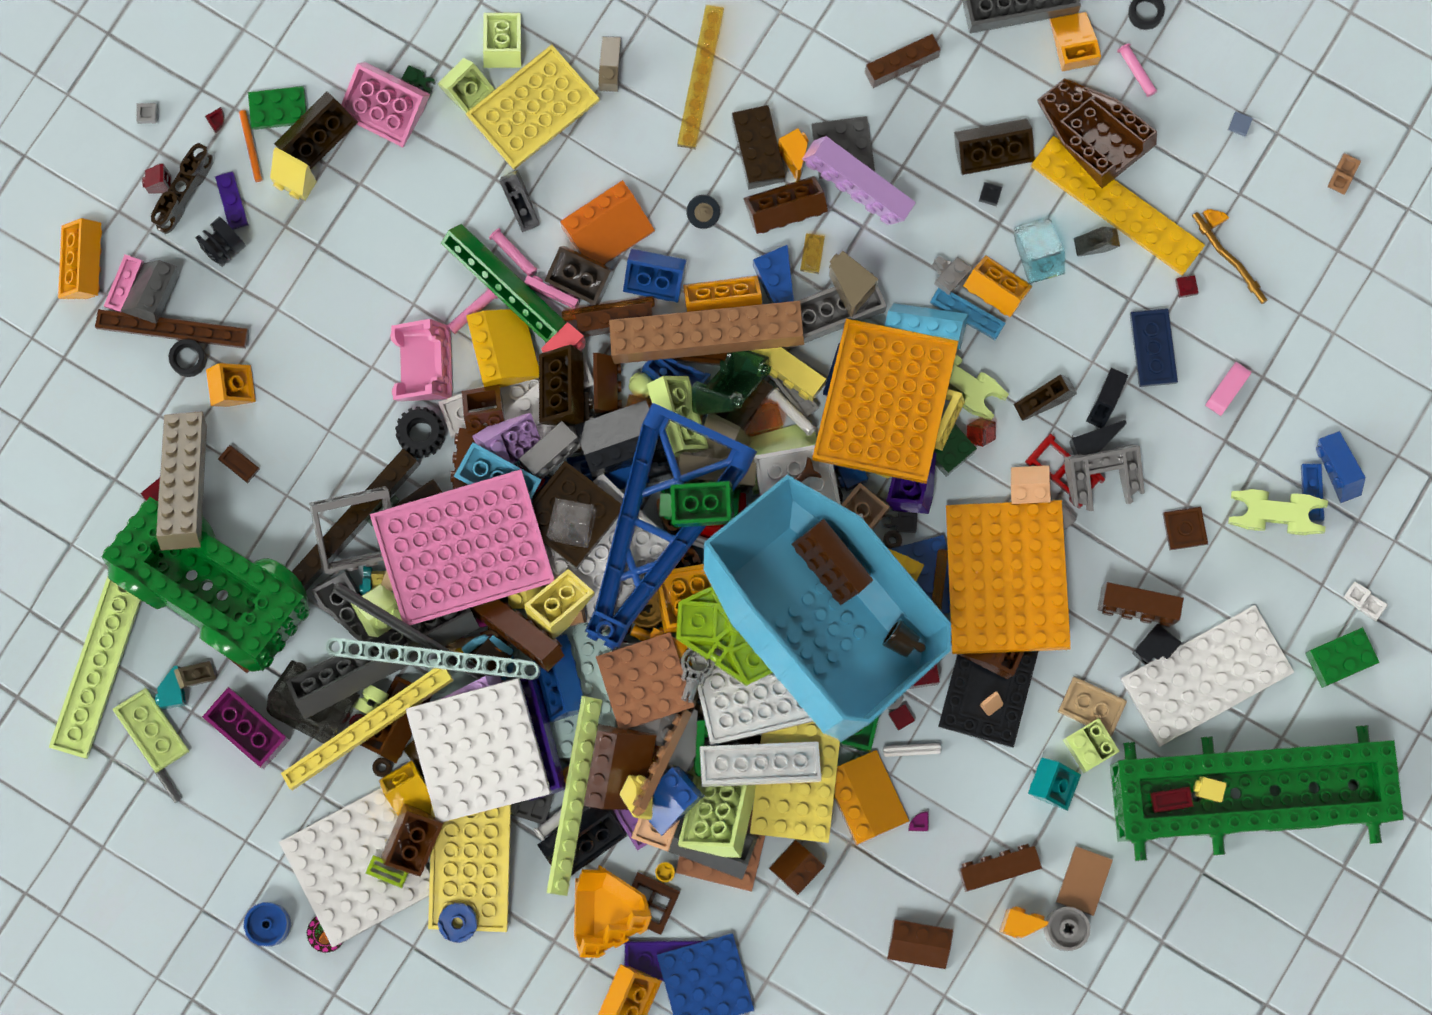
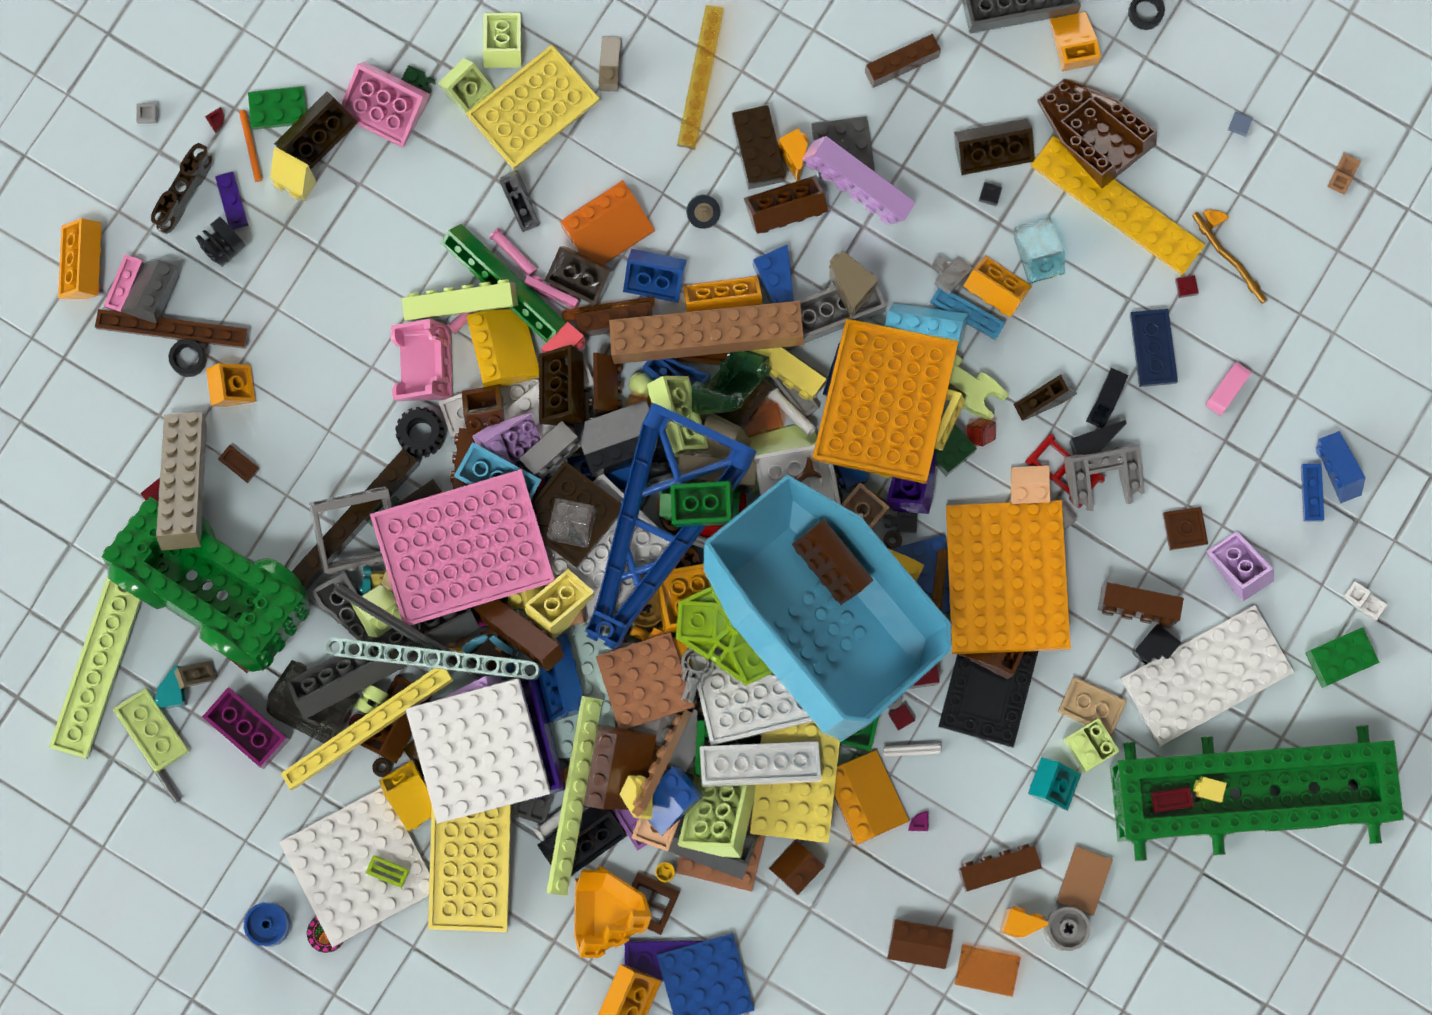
dark red slope [142,164,171,194] -> none
reddish brown slope [381,804,443,877] -> none
blue tile [438,903,478,943] -> none
clear yellow piece [800,233,825,274] -> none
dark brown hat [882,620,926,658] -> none
light nougat slope [980,692,1003,716] -> none
clear smoke slope [1073,227,1120,257] -> none
bright pink pin [1117,43,1157,97] -> none
yellowish green piece [1228,489,1328,535] -> none
none -> yellowish green brick [402,279,518,321]
none -> clear orange piece [954,944,1021,997]
none -> lavender slope [1206,531,1274,601]

